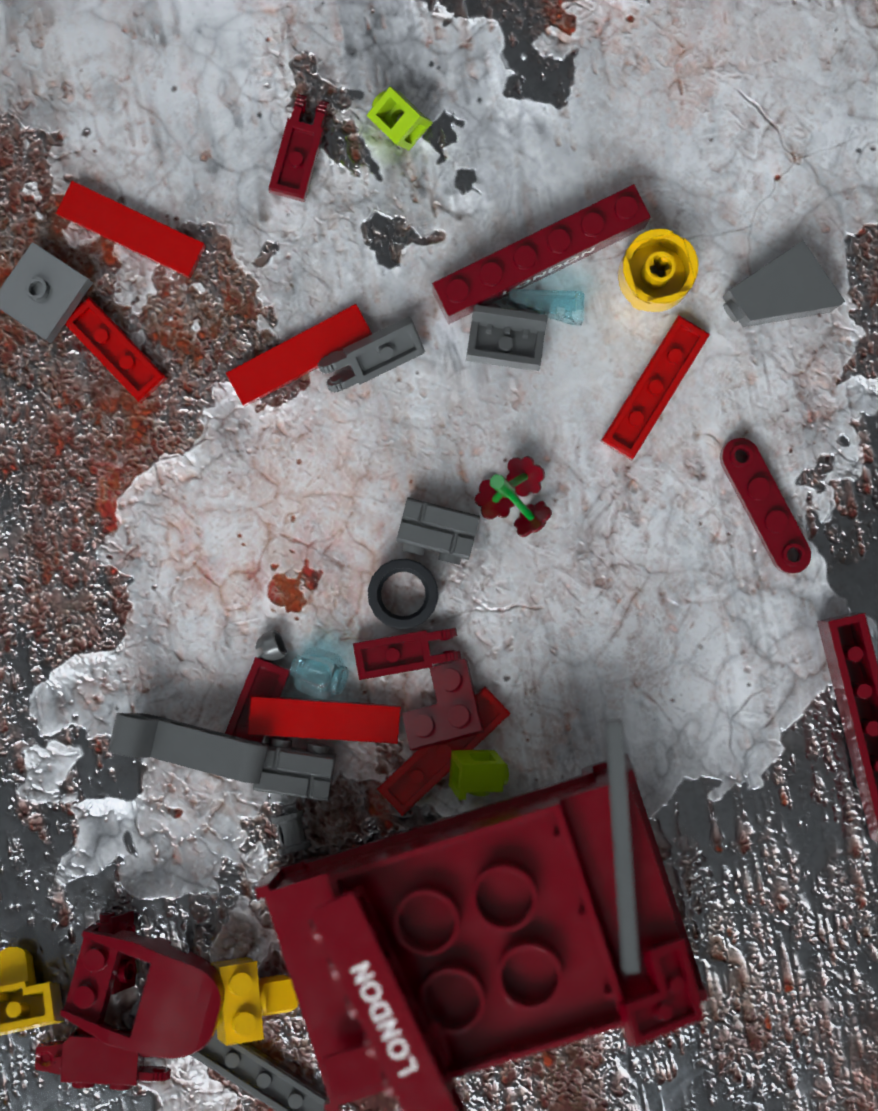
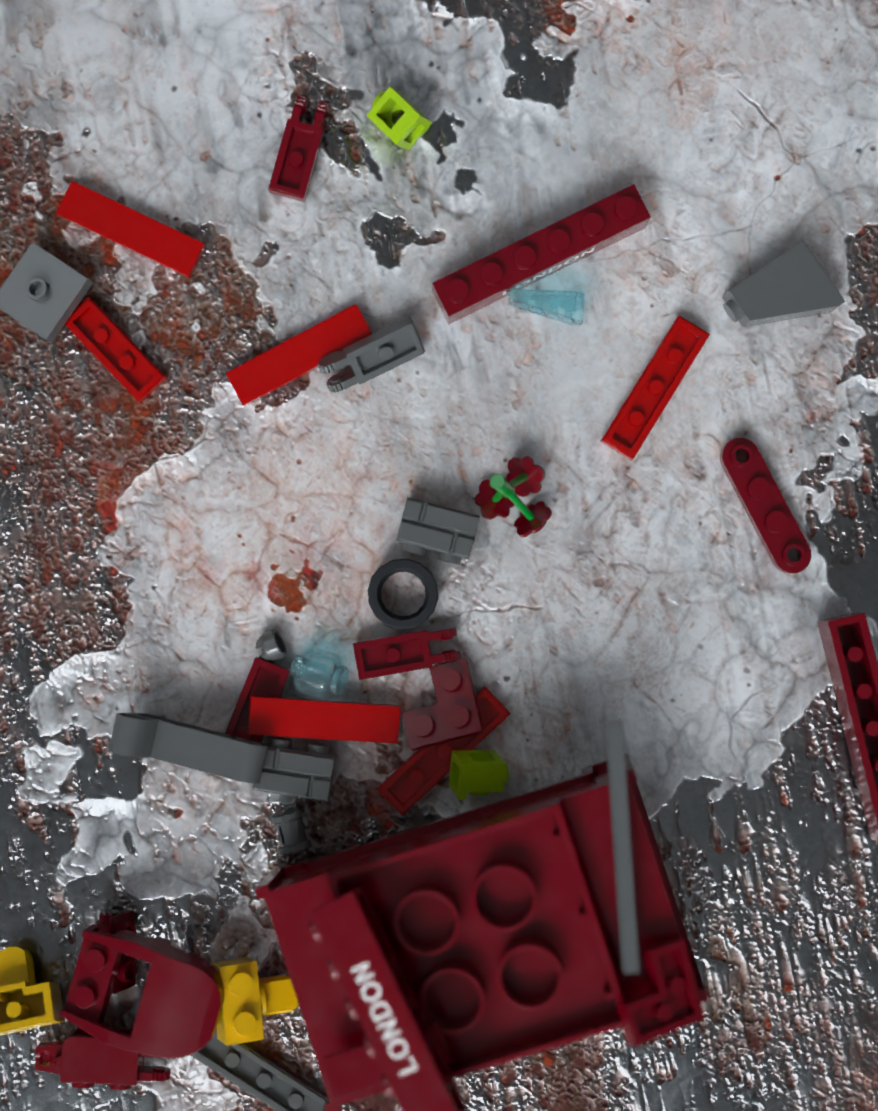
dark grey bracket [466,304,548,371] -> none
yellow brick [618,229,699,312] -> none

